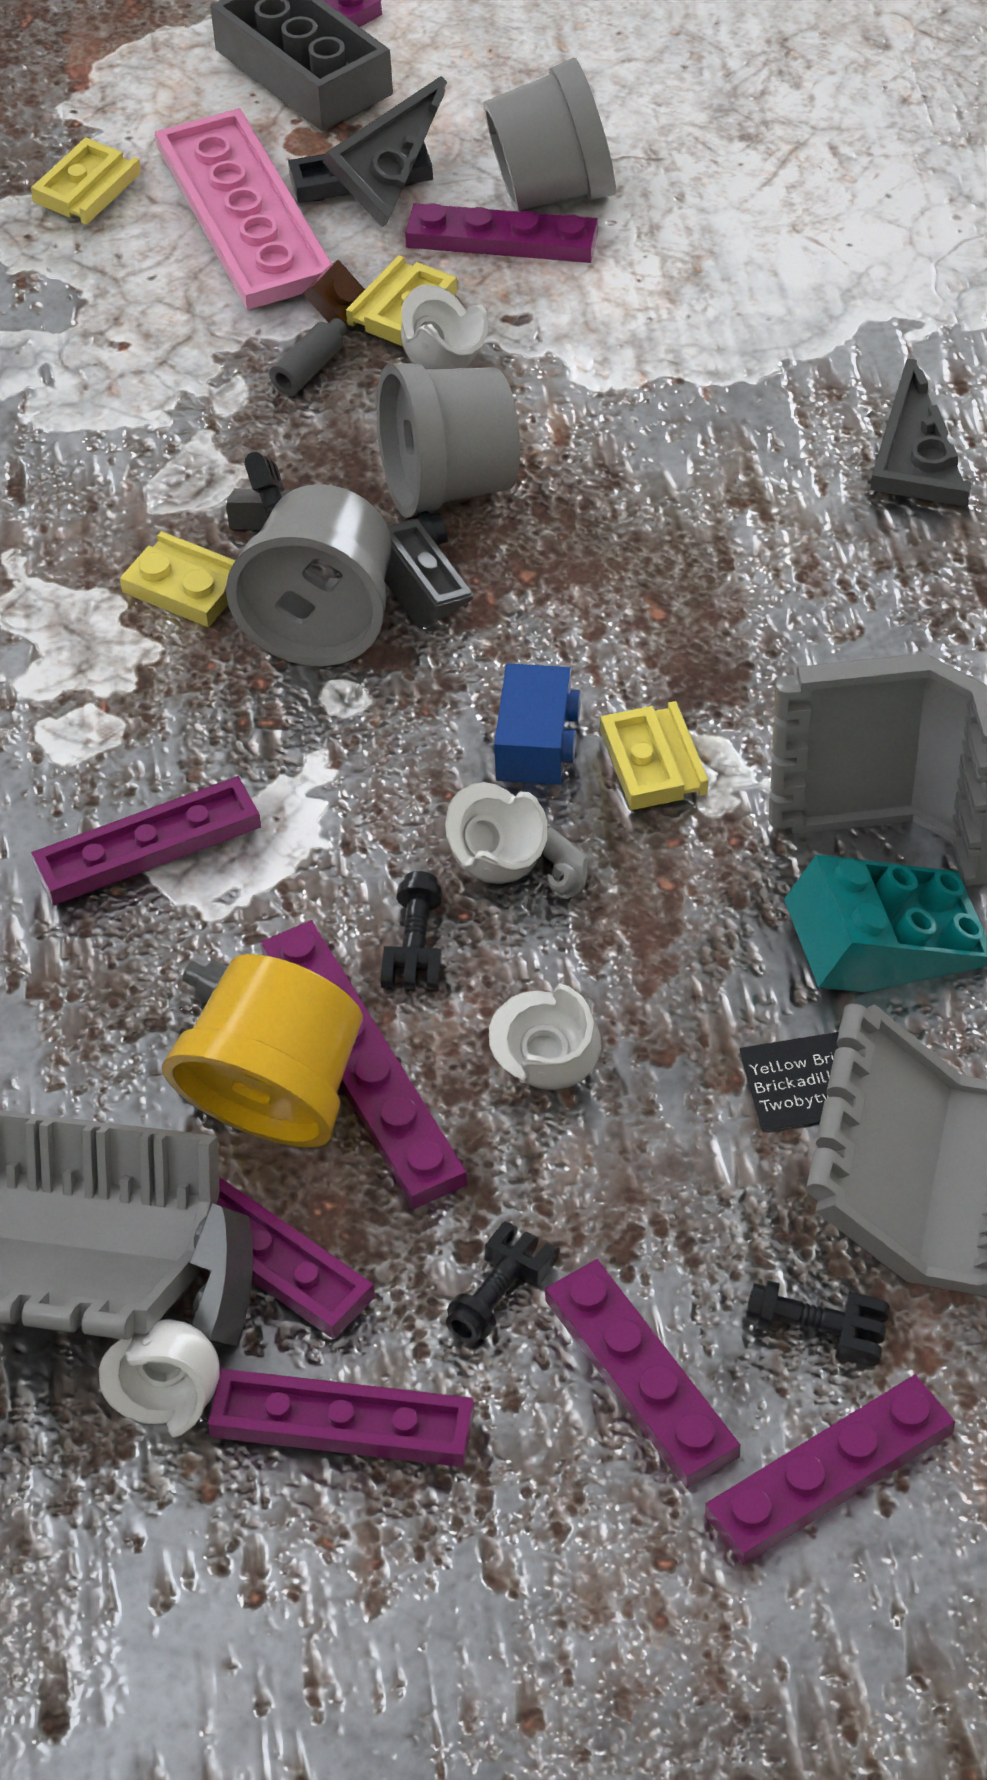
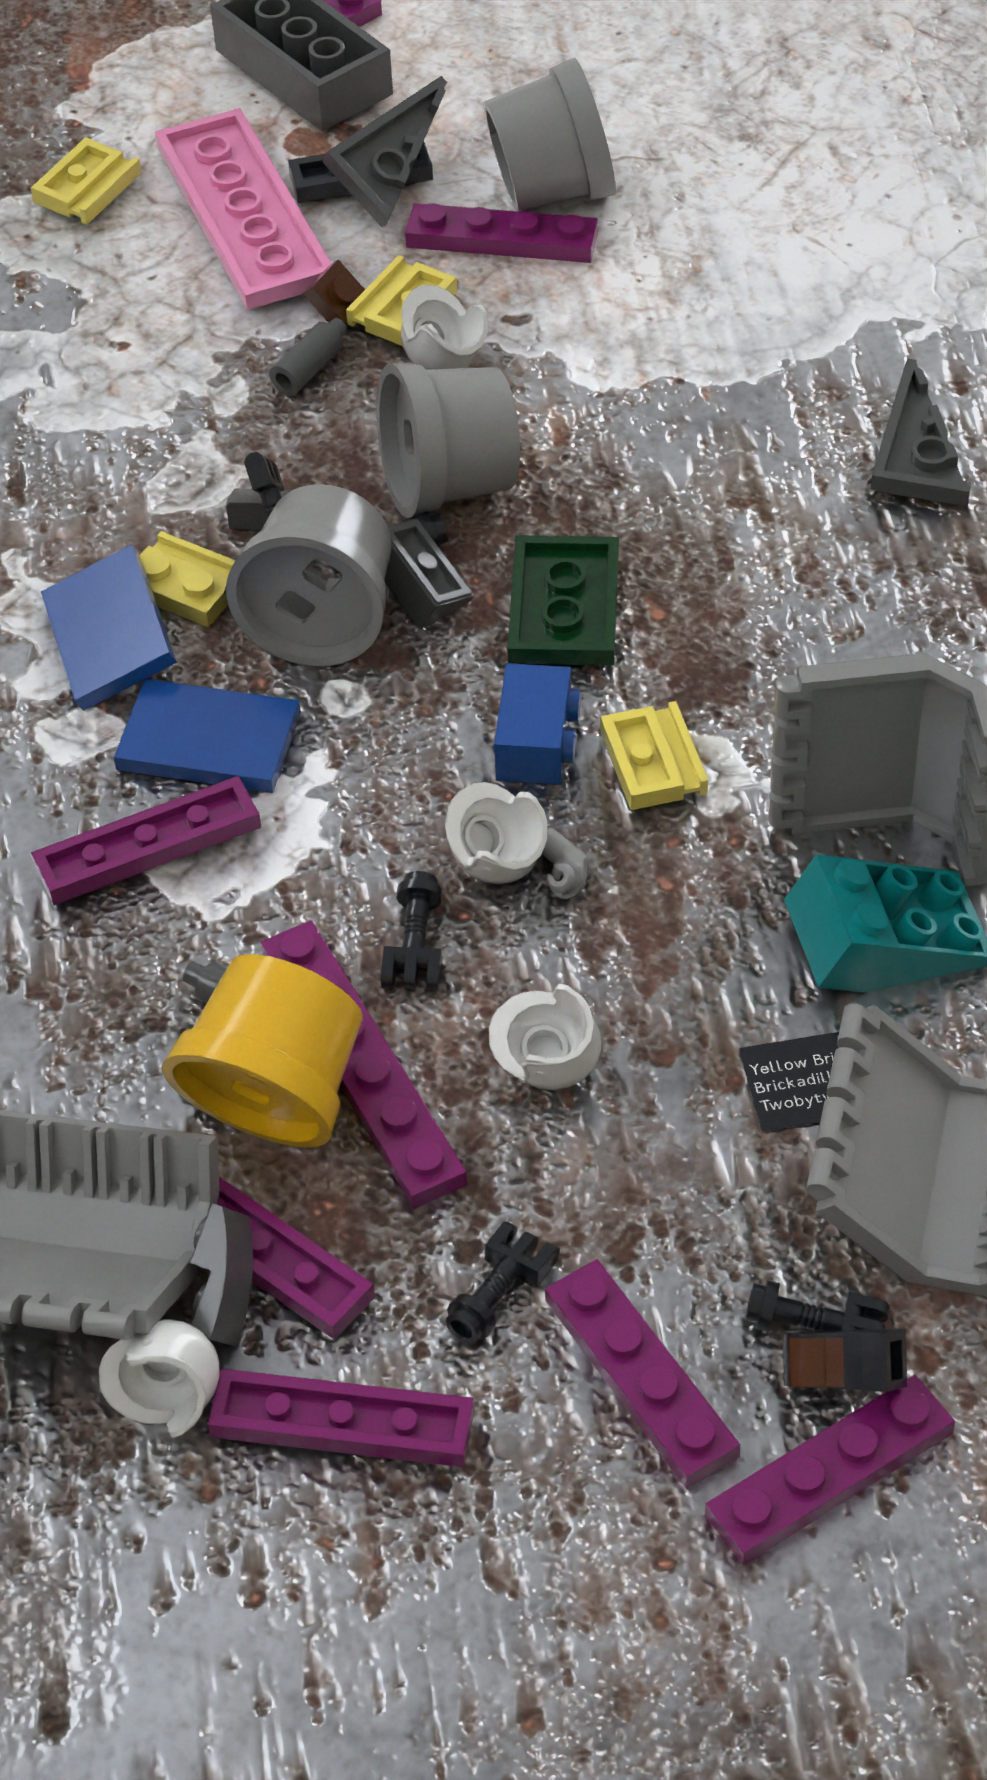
none -> tile [41,544,177,711]
none -> blue tile [114,679,301,793]
none -> dark green plate [507,535,619,665]
none -> leg [783,1328,907,1392]

